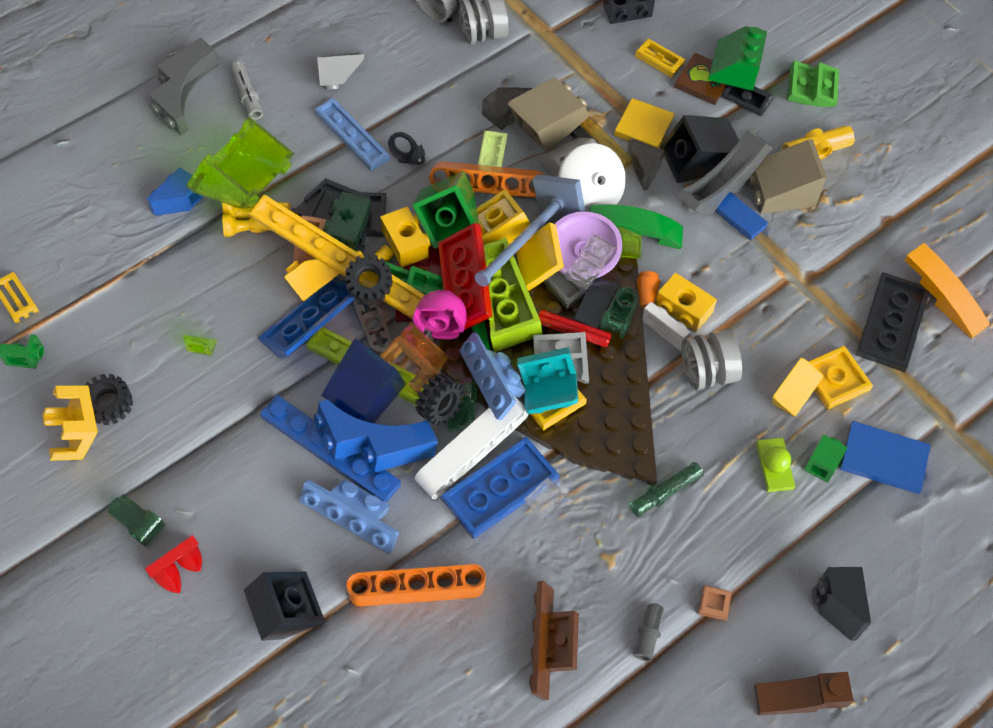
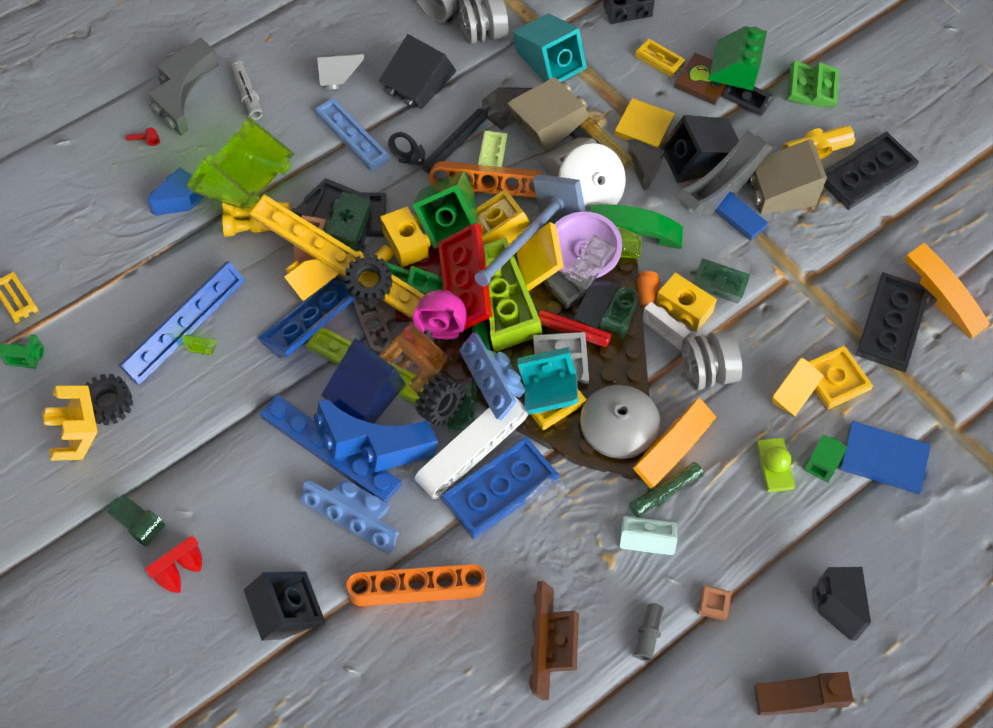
none -> plate [118,262,246,385]
none -> red hand [126,127,160,146]
none -> black slope [378,34,457,109]
none -> black axle [422,108,487,174]
none -> teal slope [512,13,587,82]
none -> light grey dish [580,385,660,459]
none -> light aqua slope [620,516,677,555]
none -> light orange slope [633,397,716,489]
none -> clear green brick [692,258,750,304]
none -> black tile [824,131,919,210]

